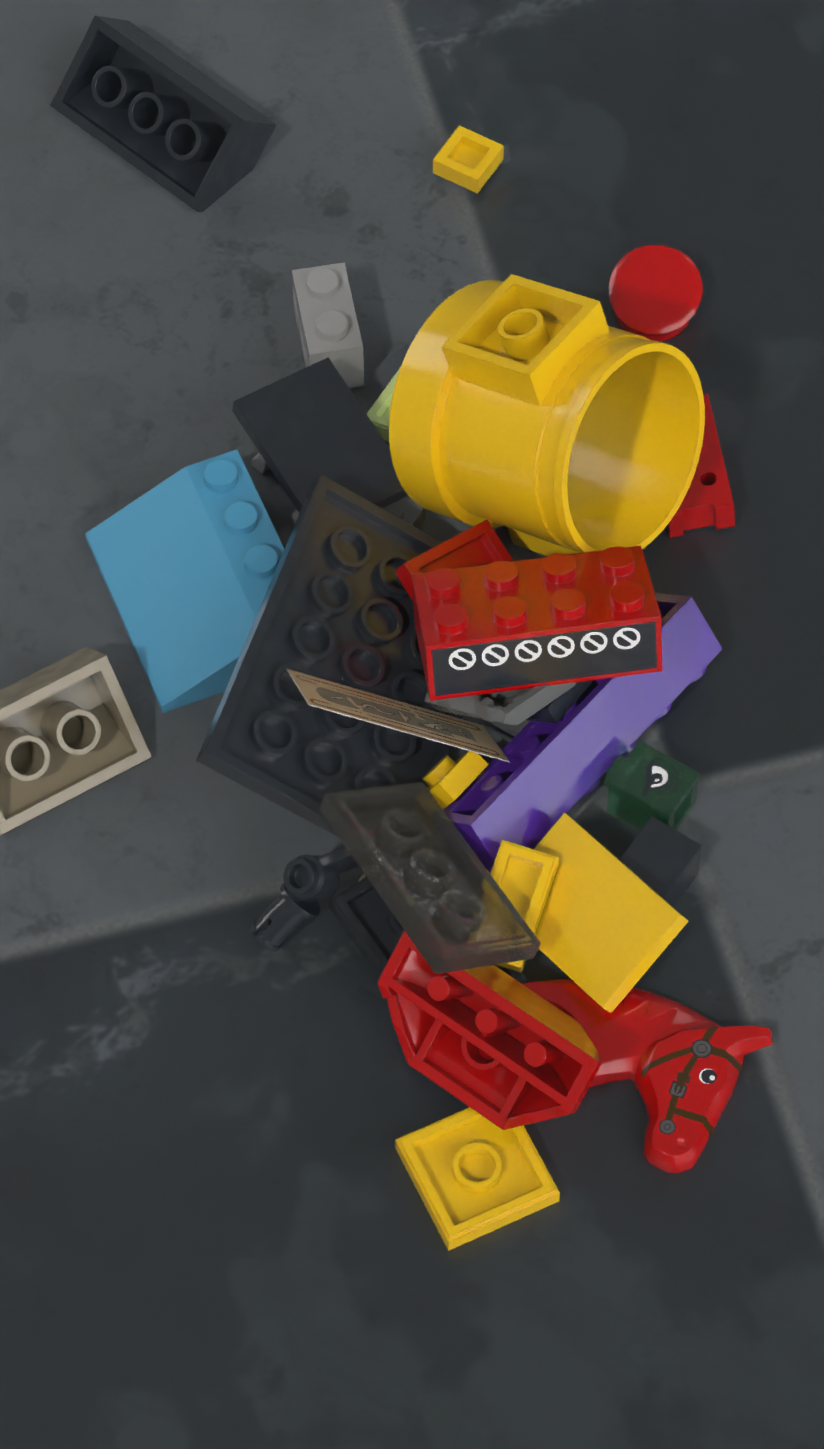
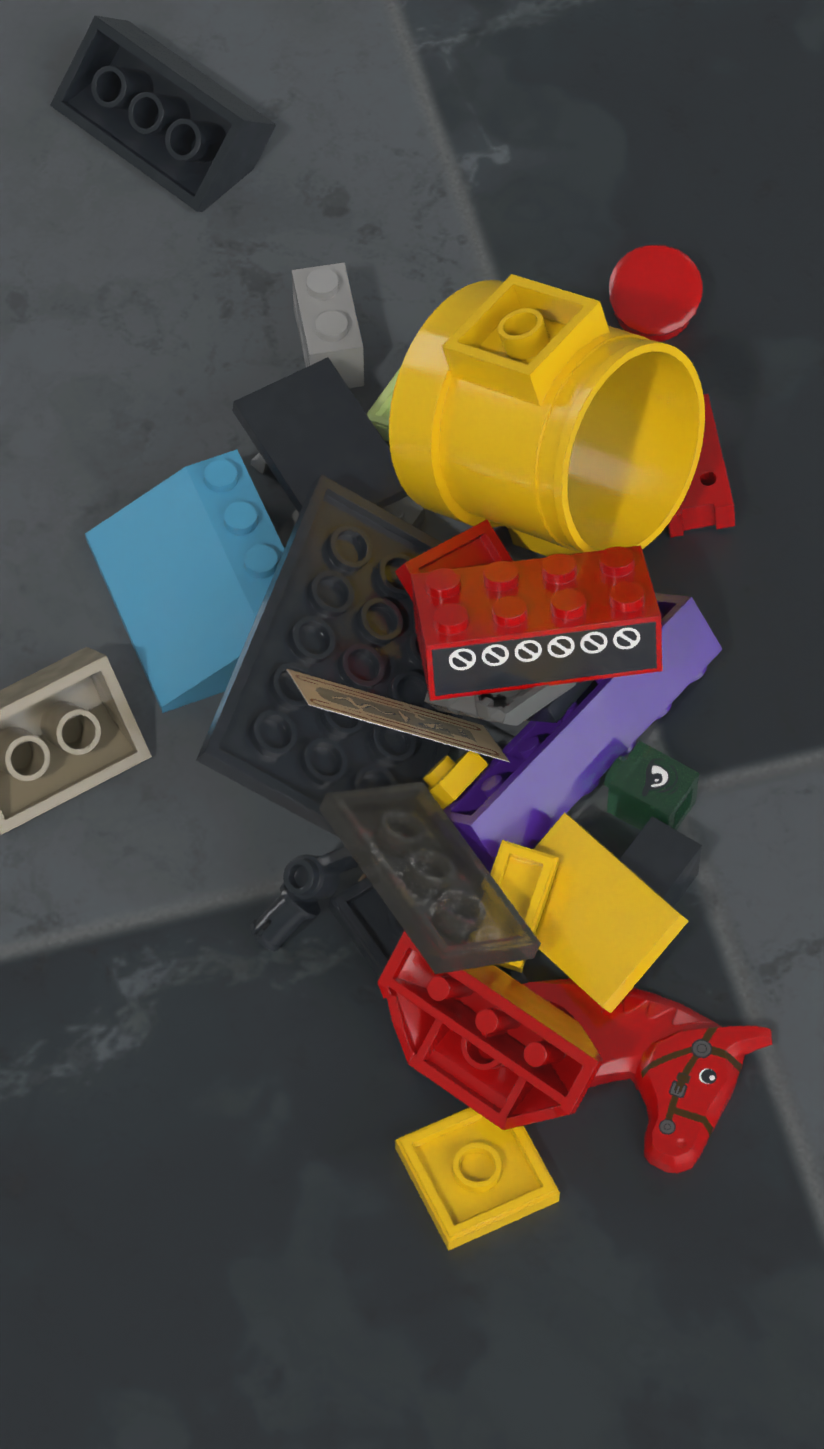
yellow plate [433,125,504,194] -> none

